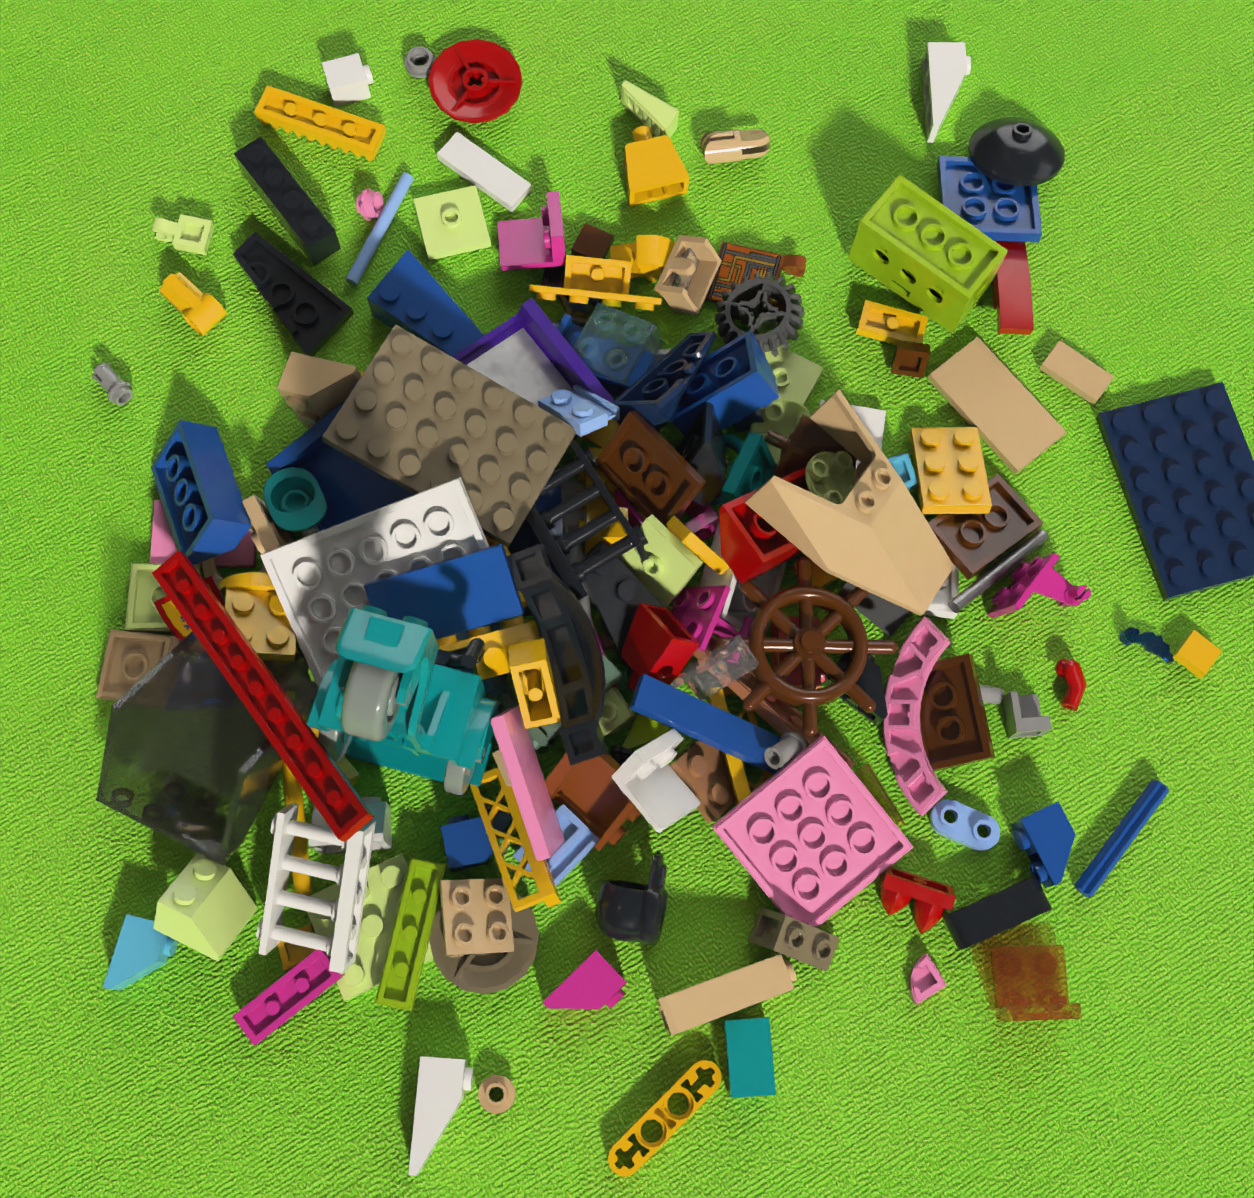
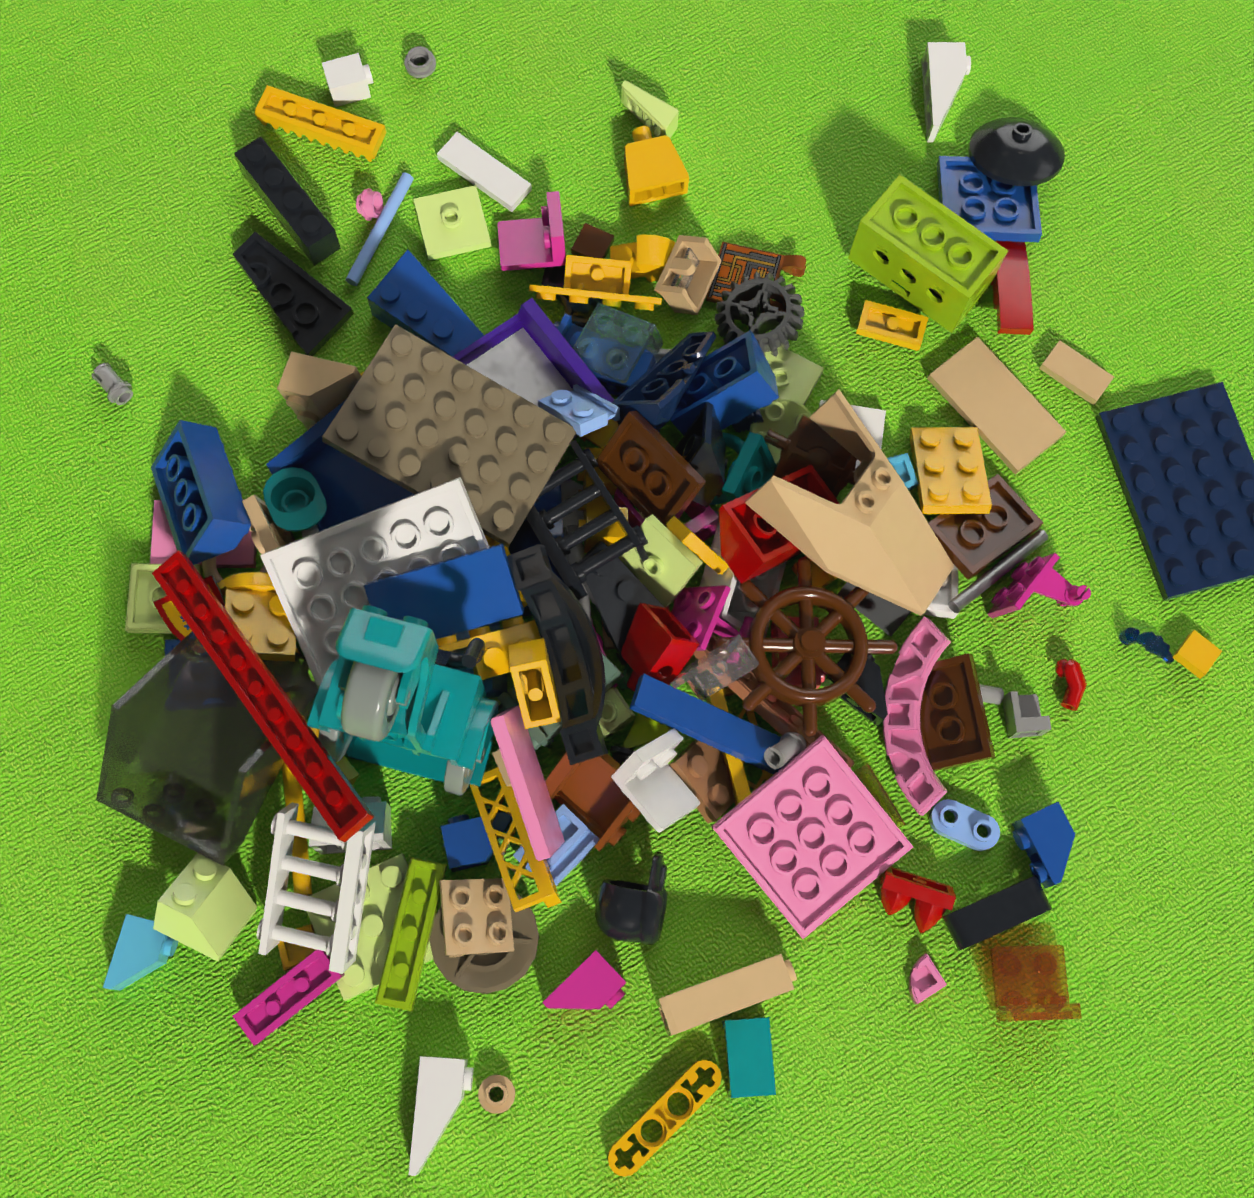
tan tile [96,629,179,707] -> none
yellowish green plate [152,214,214,255] -> none
yellow piece [159,272,227,336] -> none
red piece [428,39,523,124] -> none
tan arm [699,129,770,164] -> none
dark tan bracket [749,907,839,971] -> none
yellowish green dish [805,451,856,504] -> none
reddish brown plate [891,340,930,378] -> none
blue axle [1075,779,1169,897] -> none

